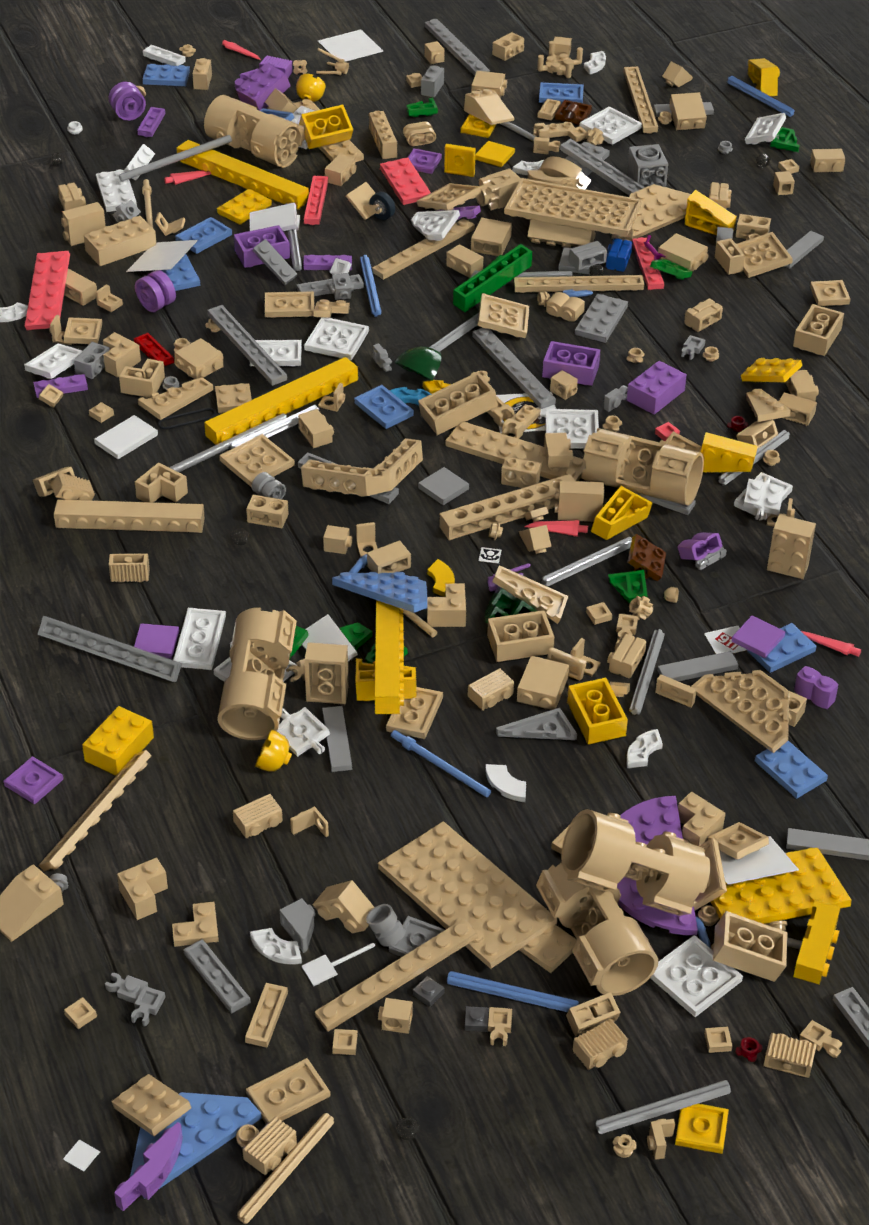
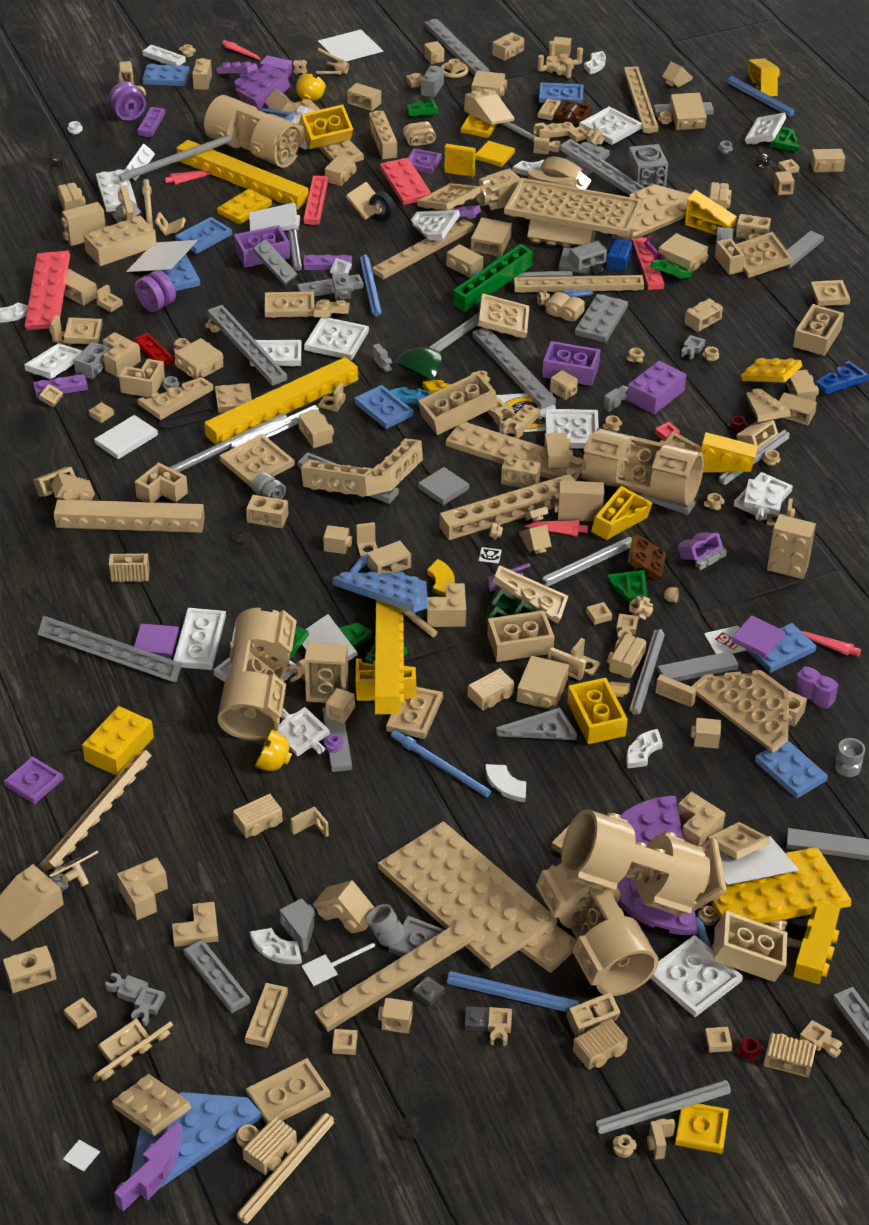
none -> tan brick [3,946,56,993]
none -> tan shield [50,851,98,887]
none -> tan bracket [93,1018,173,1082]
none -> tan brick [118,61,134,84]
none -> tan plate [118,185,134,220]
none -> medium lavender plate [216,61,258,74]
none -> medium lavender plate [324,734,344,753]
none -> tan brick [326,688,355,724]
none -> tan brick [347,83,381,111]
none -> tan piece [441,59,468,78]
none -> tan brick [691,718,721,749]
none -> tan plate [704,493,724,510]
none -> blue wing [816,361,869,394]
none -> light grey wheel [835,738,865,777]

